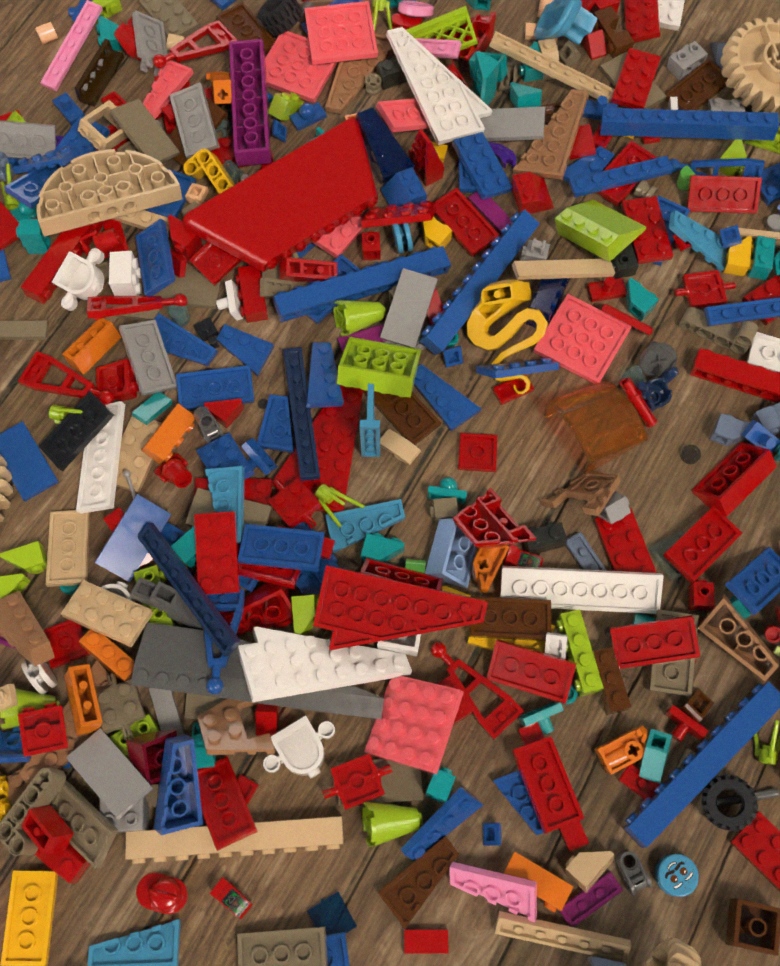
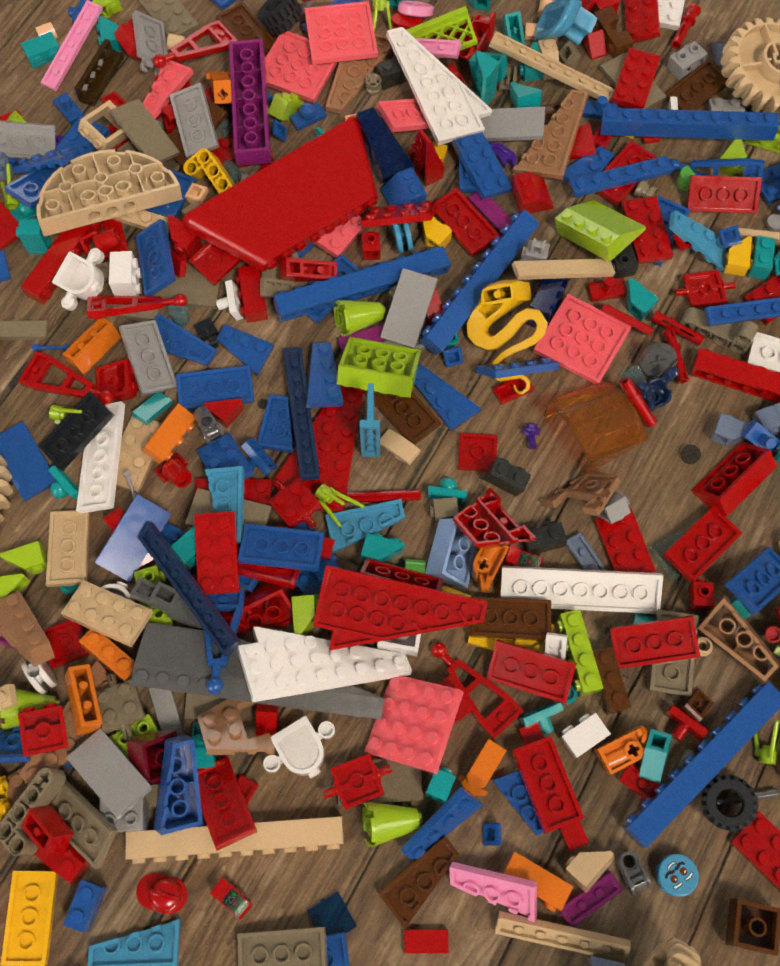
none -> teal brick [21,31,60,69]
none -> blue hinge [32,344,70,352]
none -> teal tile [48,466,79,499]
none -> blue brick [63,880,108,933]
none -> red axle [345,490,421,503]
none -> orange piece [458,739,507,796]
none -> pearl dark grey brick [483,457,531,497]
none -> teal slope [502,11,525,45]
none -> dark purple plate [522,423,541,449]
none -> white brick [559,713,611,759]
none -> red pin [651,310,705,346]
none -> red pin [663,329,689,384]
none -> red pin [671,4,701,49]
none -> tan plate [697,636,713,657]

